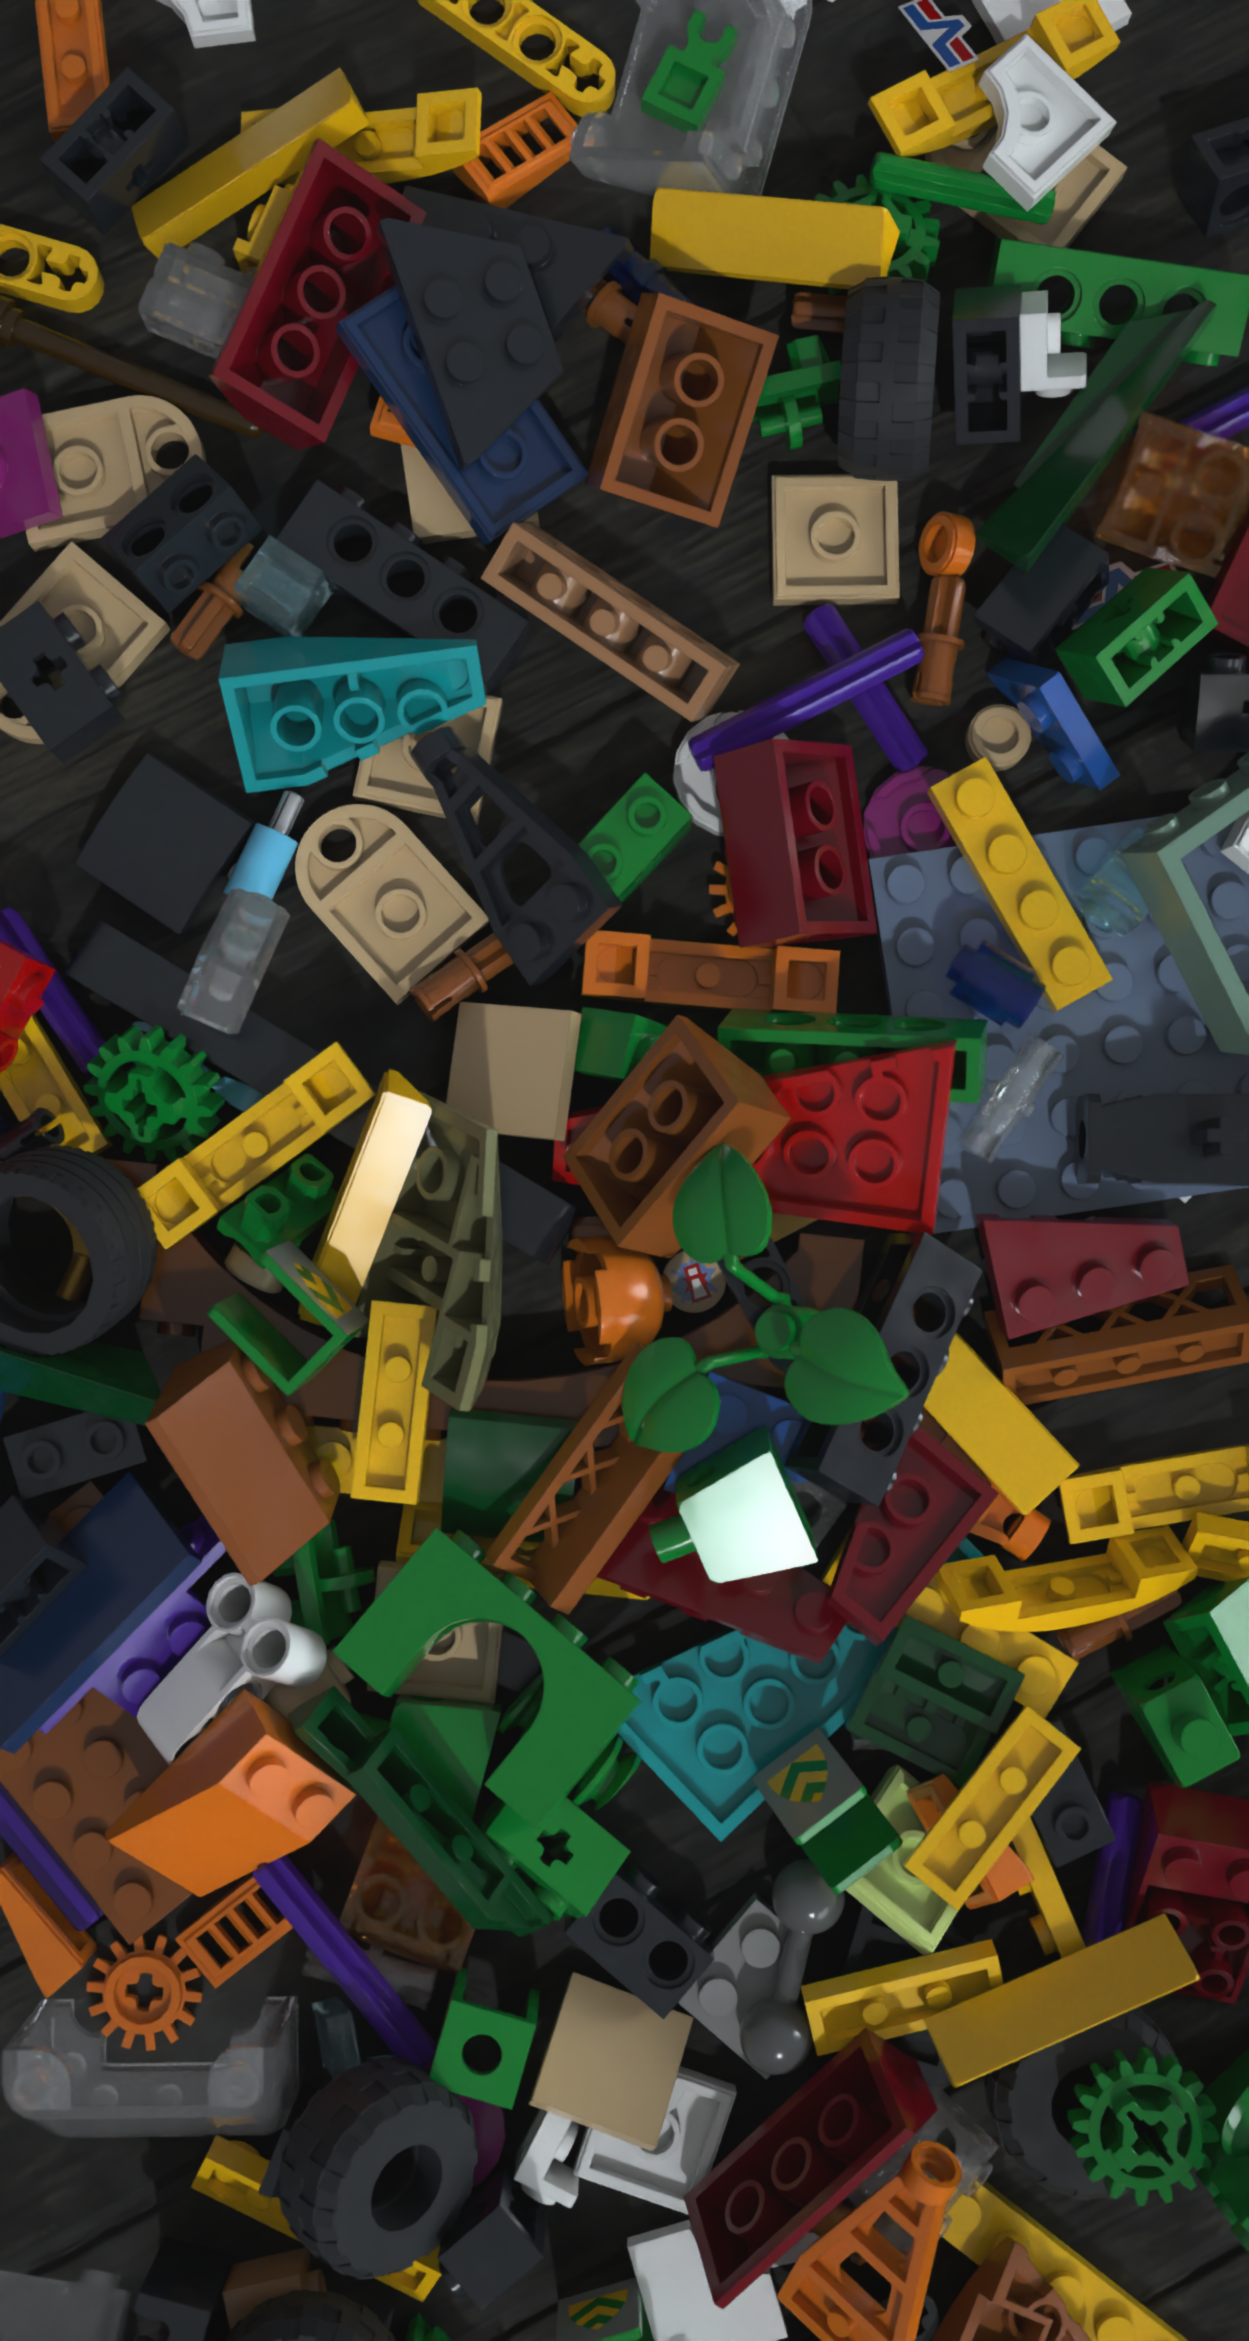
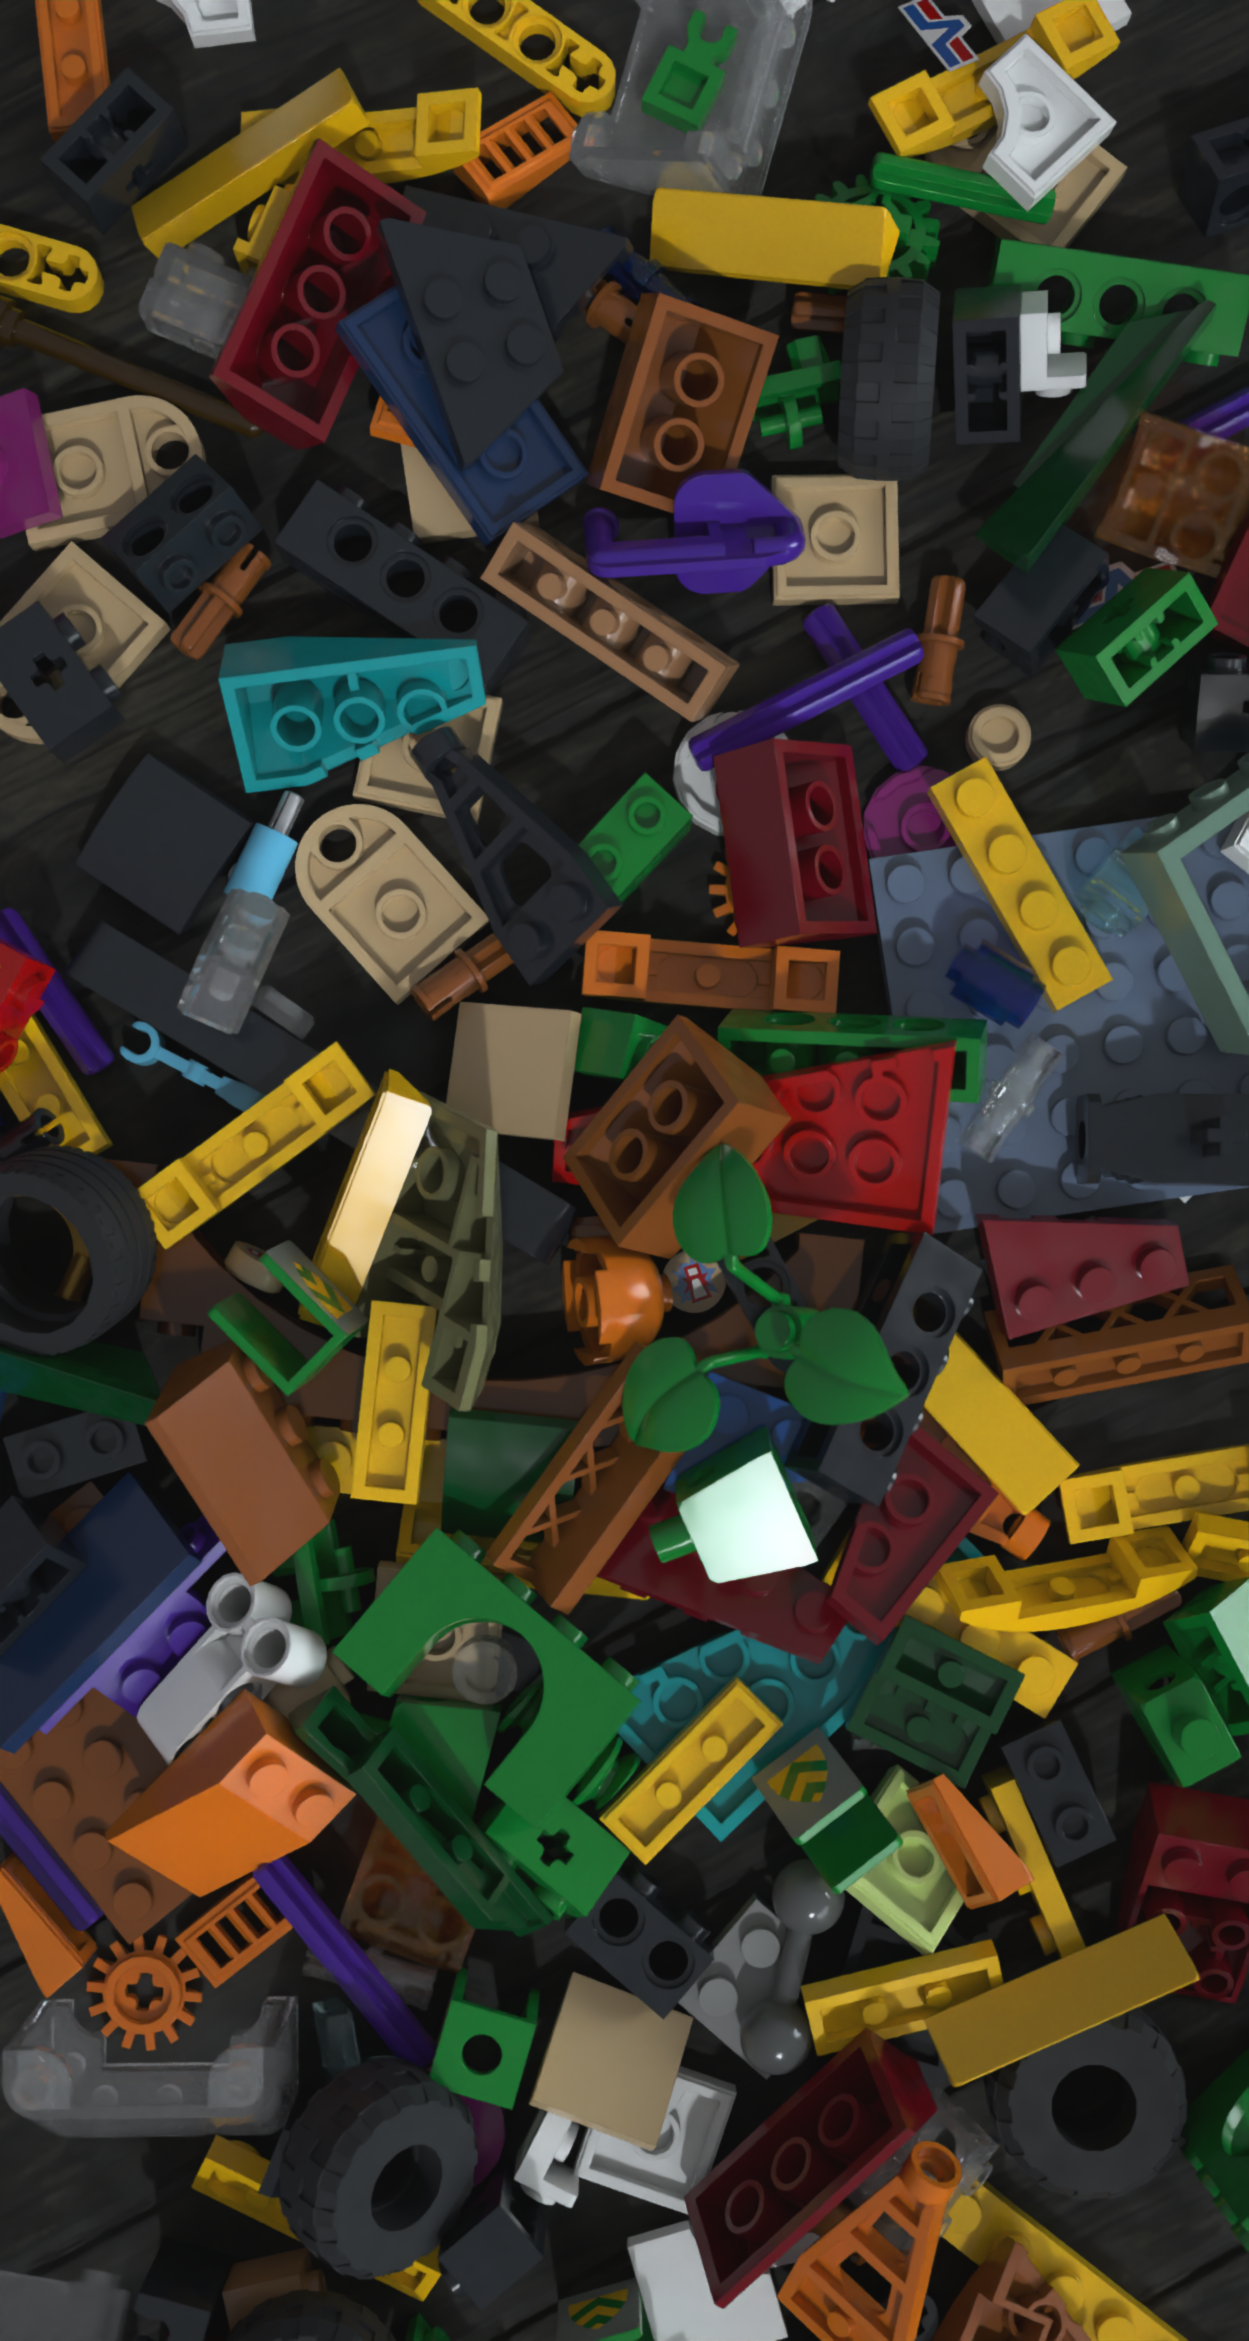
green gear [84,1025,225,1163] -> none
green hips [217,1153,338,1269] -> none
clear light blue brick [233,535,332,637] -> none
yellow plate [903,1705,1081,1911] -> none
orange tile [919,511,976,577] -> none
blue wing [986,657,1120,791] -> none
green gear [1067,2046,1220,2206] -> none
dark purple axle [1082,1791,1144,1947] -> none
none -> clear tile [250,984,315,1040]
none -> clear tile [452,1634,519,1704]
none -> dark purple piece [582,469,806,594]
none -> yellow tile [599,1675,783,1865]

